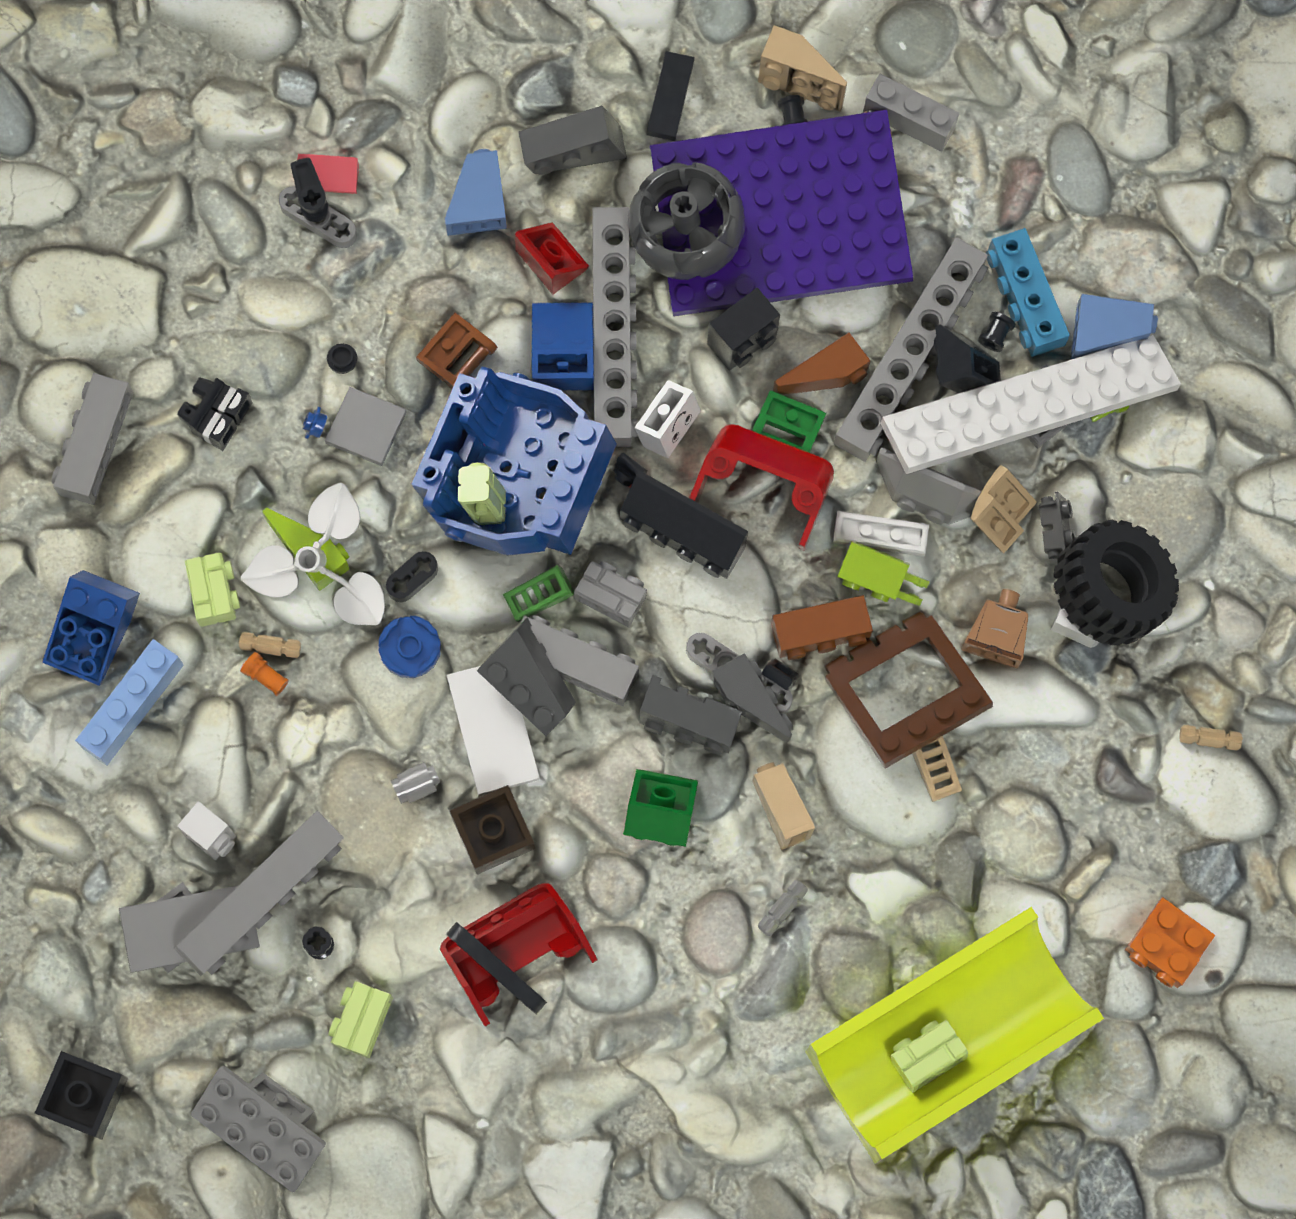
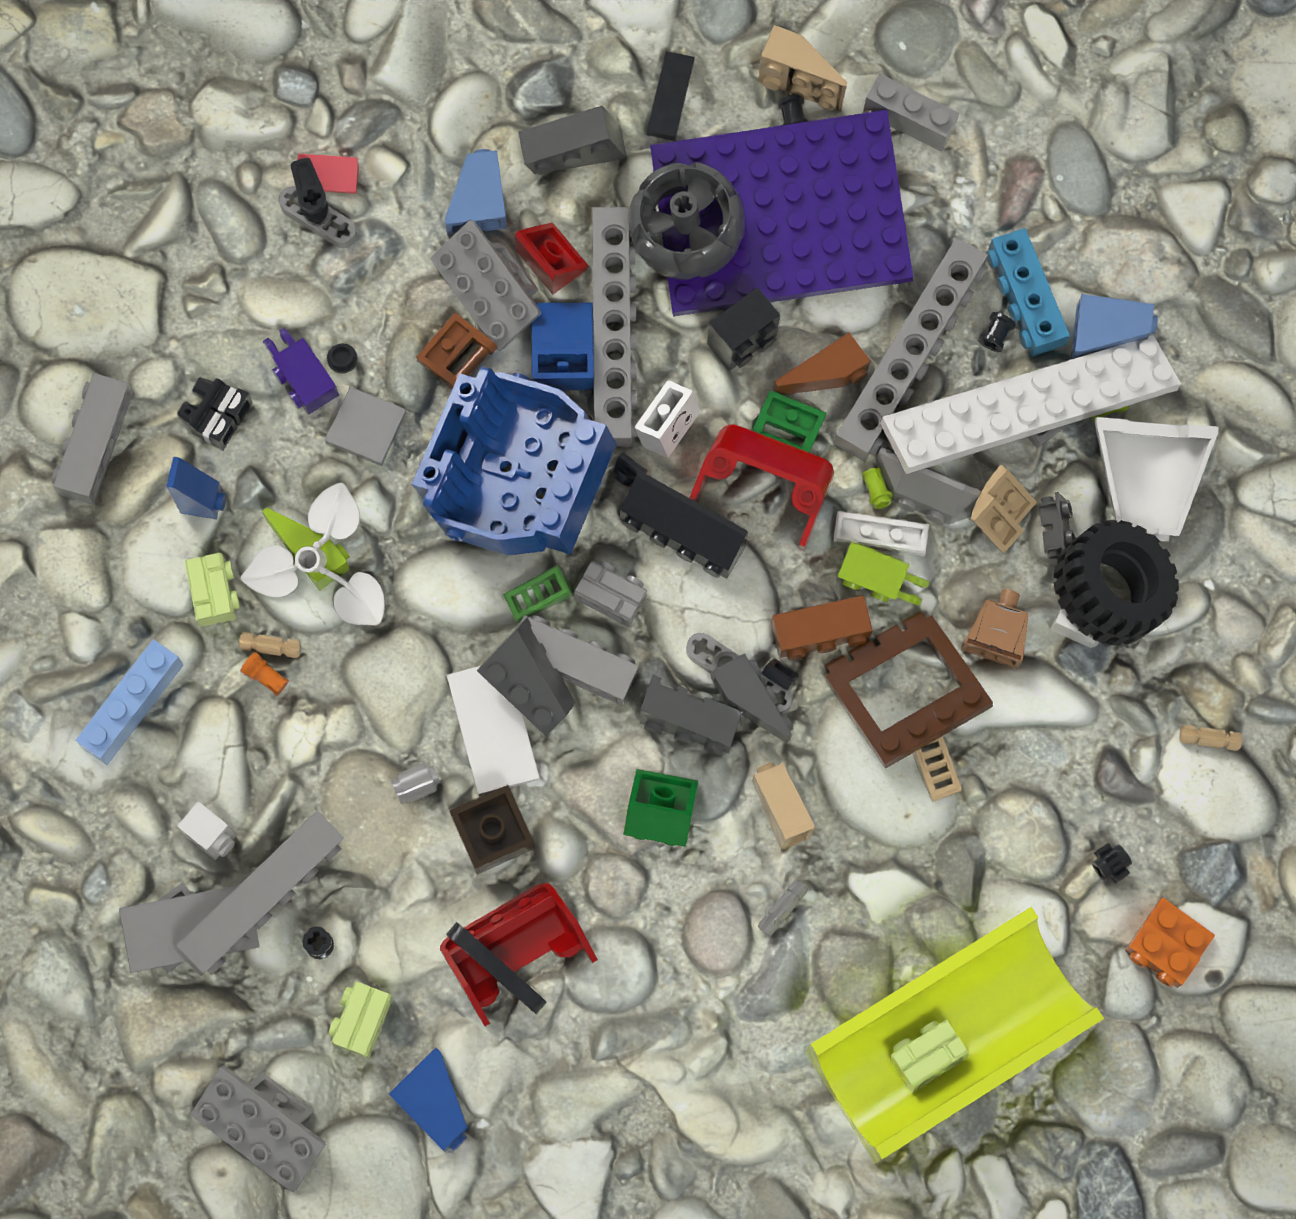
black brick [35,1051,128,1140] -> none
blue slope [42,570,140,686] -> none
blue plate [302,407,327,439] -> none
blue tile [378,616,441,678] -> none
black beam [386,551,438,602] -> none
yellowish green brick [458,462,506,525] -> none
black slope [934,324,1001,394] -> none
none -> blue slope [166,457,226,520]
none -> dark purple hinge [263,327,339,415]
none -> blue slope [389,1048,468,1152]
none -> light grey bracket [431,220,541,351]
none -> lime pin [862,468,893,509]
none -> black gear [1092,843,1132,884]
none -> white cone [1095,417,1219,542]

